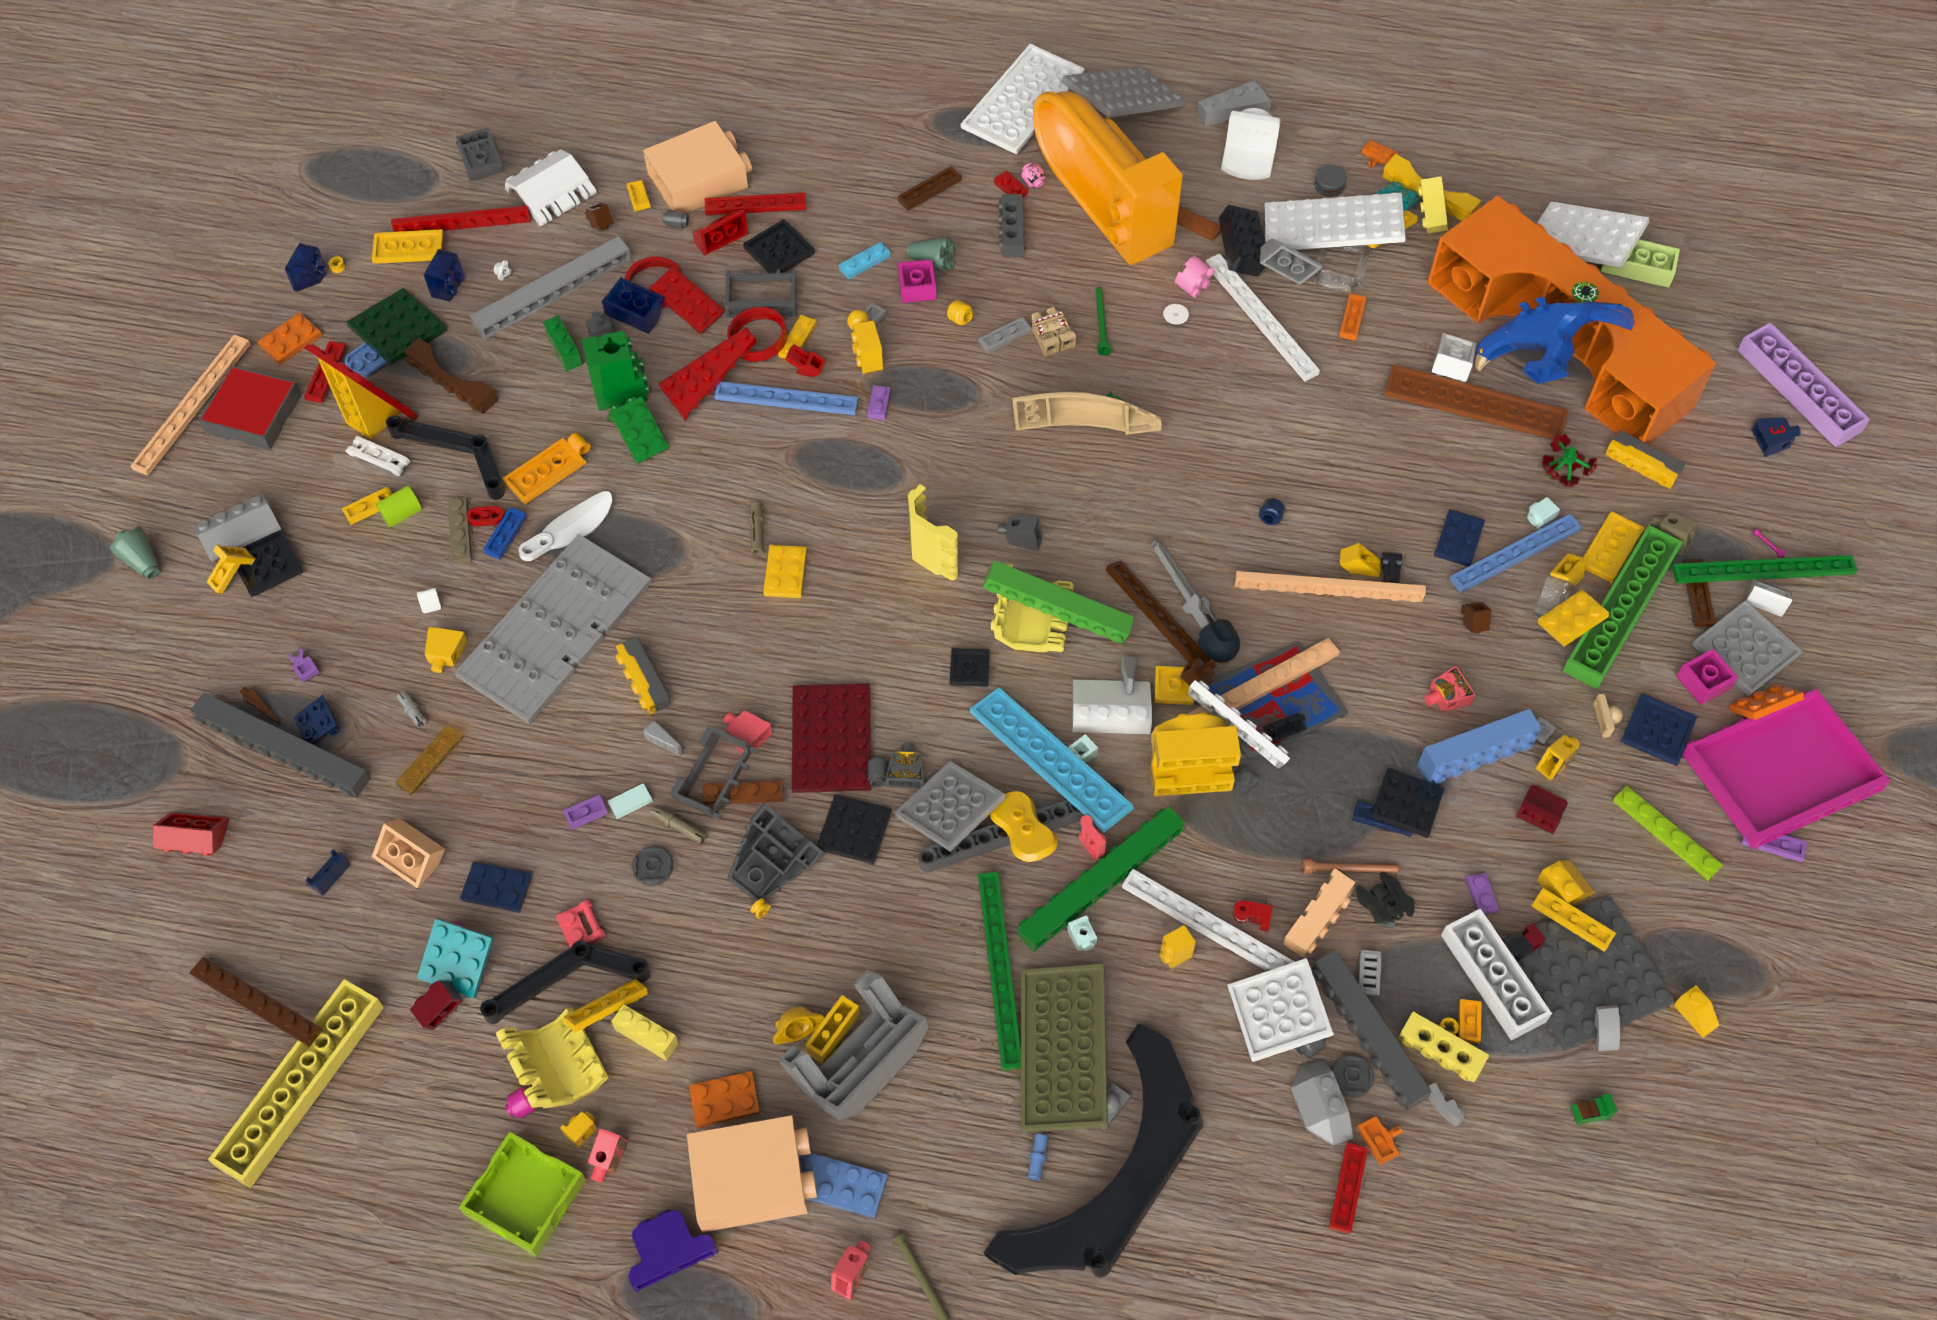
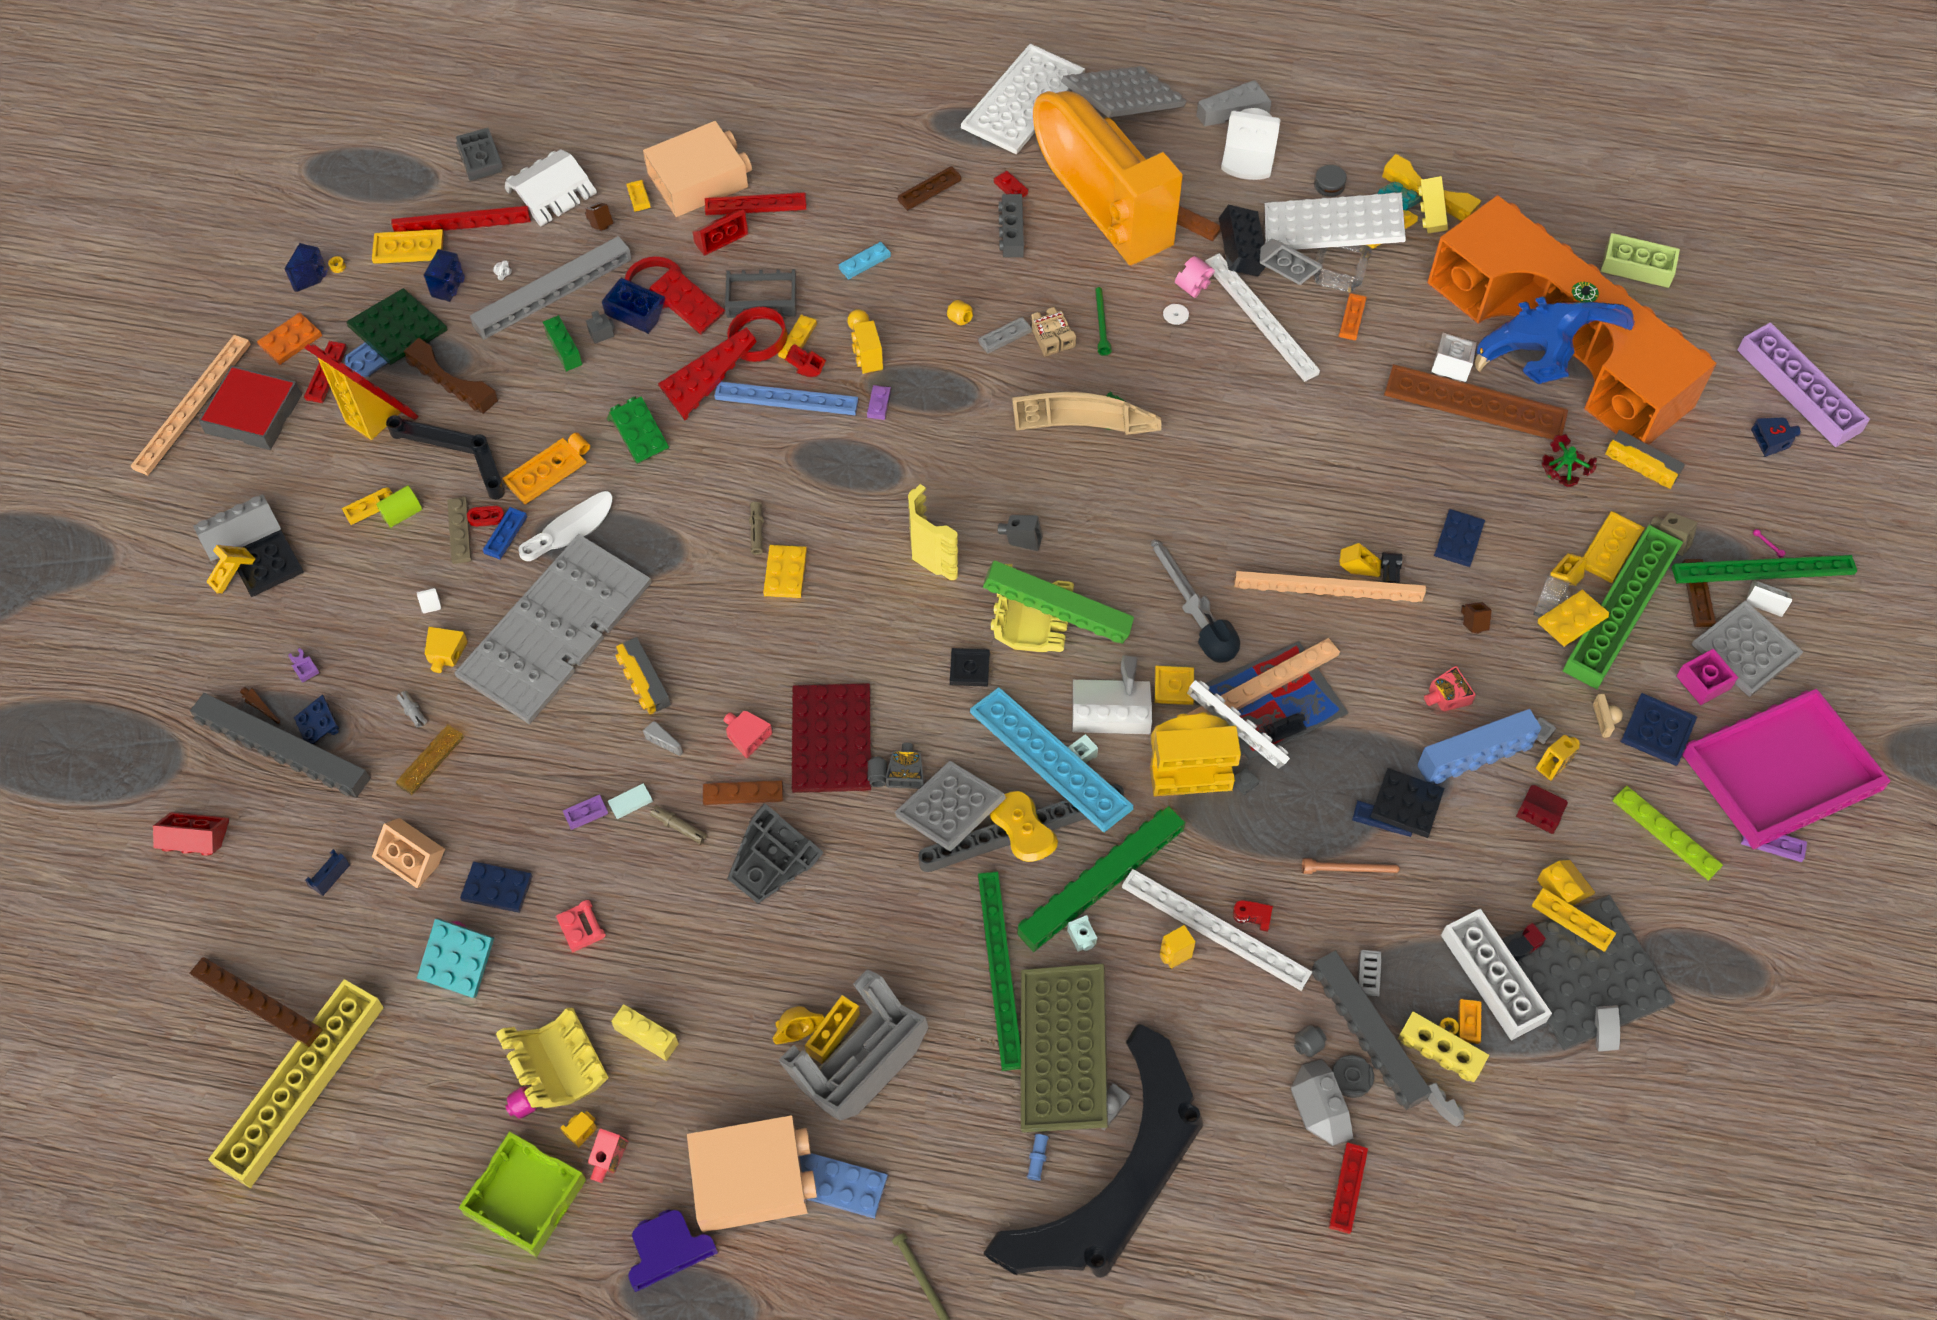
sand green cone [109,526,160,579] -> none
white plate [346,436,410,476] -> none
dark red brick [409,980,464,1030] -> none
black piece [480,941,651,1024] -> none
yellow plate [563,979,648,1032] -> none
green piece [582,330,650,411] -> none
dark grey tile [632,846,673,886] -> none
dark grey brick [663,209,689,228] -> none
dark grey hinge [669,726,759,820] -> none
orange plate [689,1071,760,1128] -> none
black plate [743,219,815,273] -> none
yellow bush [750,898,771,919] -> none
black plate [817,794,892,865] -> none
coral torso [831,1241,871,1300] -> none
light grey plate [864,303,886,326] -> none
dark pink brick [898,260,936,303] -> none
sand green cone [907,237,957,271] -> none
bright pink head [1021,162,1046,188] -> none
coral plate [1079,815,1106,861] -> none
reddish brown plate [1105,560,1214,670] -> none
reddish brown brick [1180,657,1217,687] -> none
white plate [1227,958,1334,1062] -> none
dark blue head [1259,498,1286,526] -> none
light nougat wedge [1283,869,1355,958] -> none
pearl dark grey piece [1356,872,1415,927] -> none
orange plate [1357,1116,1403,1166] -> none
orange plate [1361,140,1399,168] -> none
medium blue plate [1449,514,1582,594] -> none
medium lavender plate [1465,873,1499,915] -> none
light aqua brick [1527,497,1560,530] -> none
white plate [1537,201,1649,268] -> none
green leg [1570,1093,1618,1125] -> none
yellow slope [1674,985,1719,1038] -> none
orange plate [1729,684,1804,720] -> none

